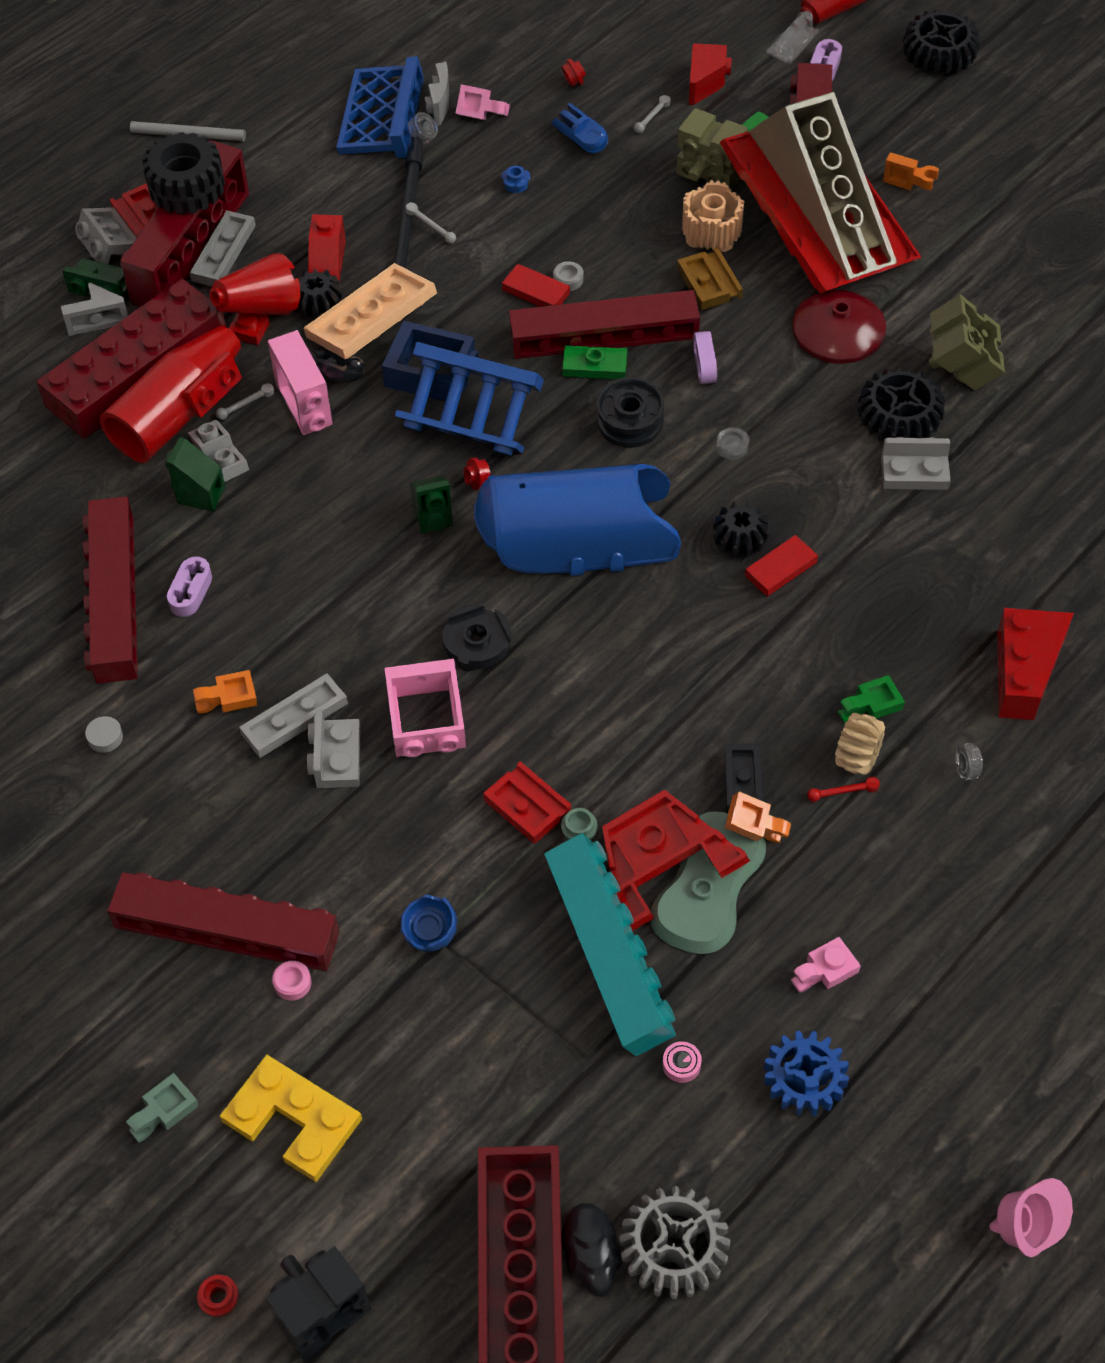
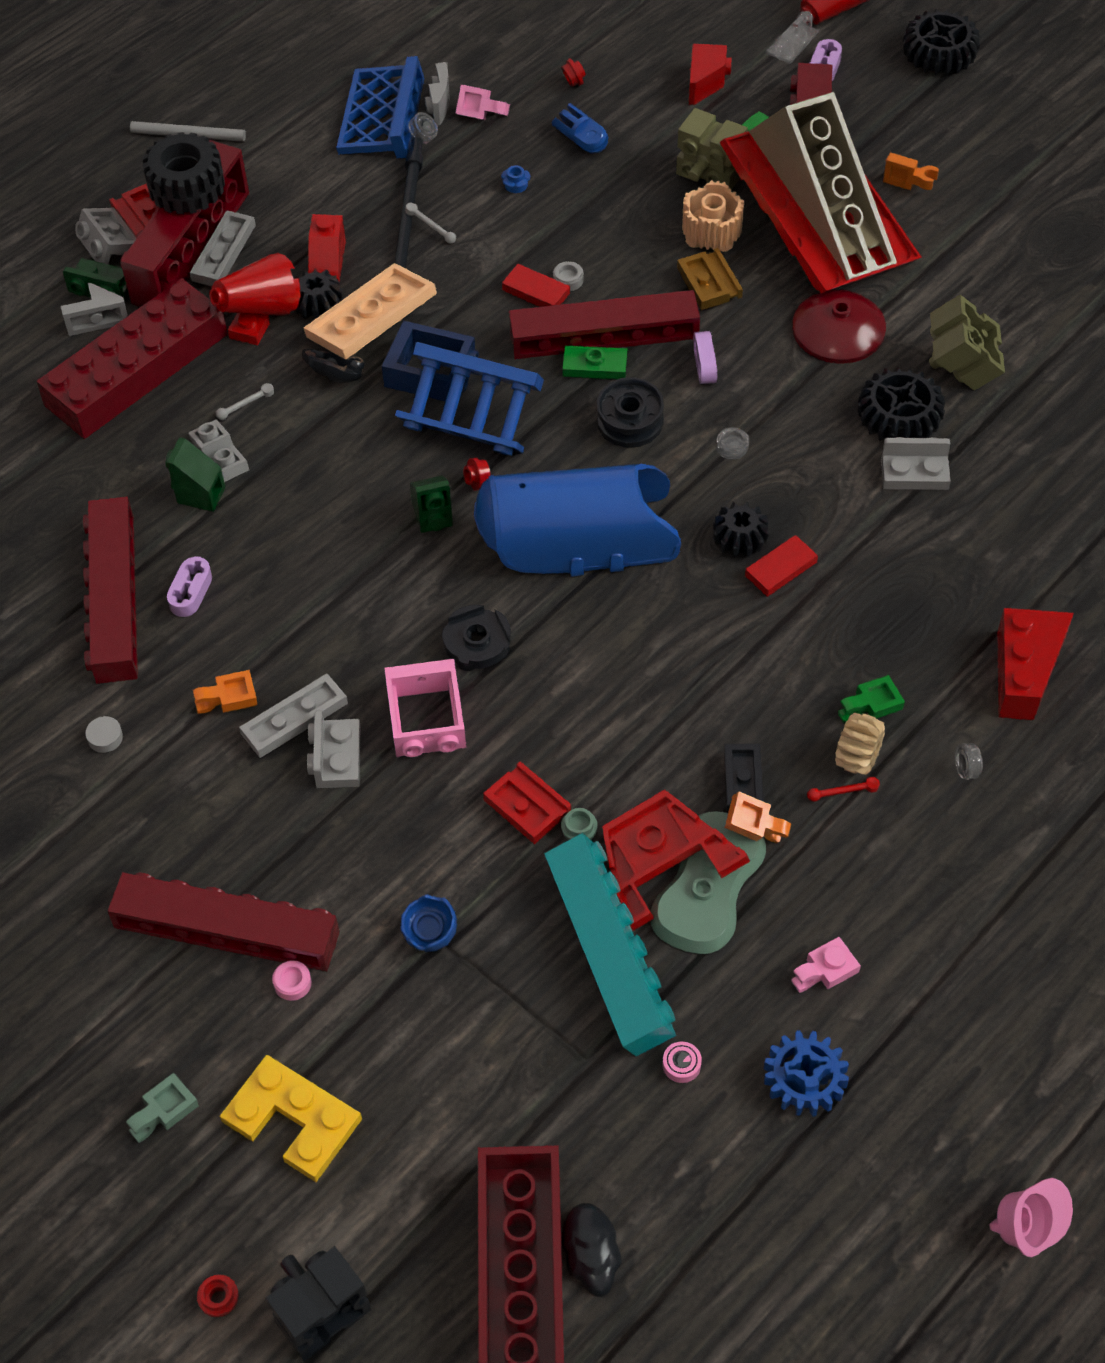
red piece [100,326,243,463] -> none
bright pink window [268,330,333,435] -> none
light grey gear [619,1186,730,1300] -> none
light grey hinge [634,95,671,134] -> none

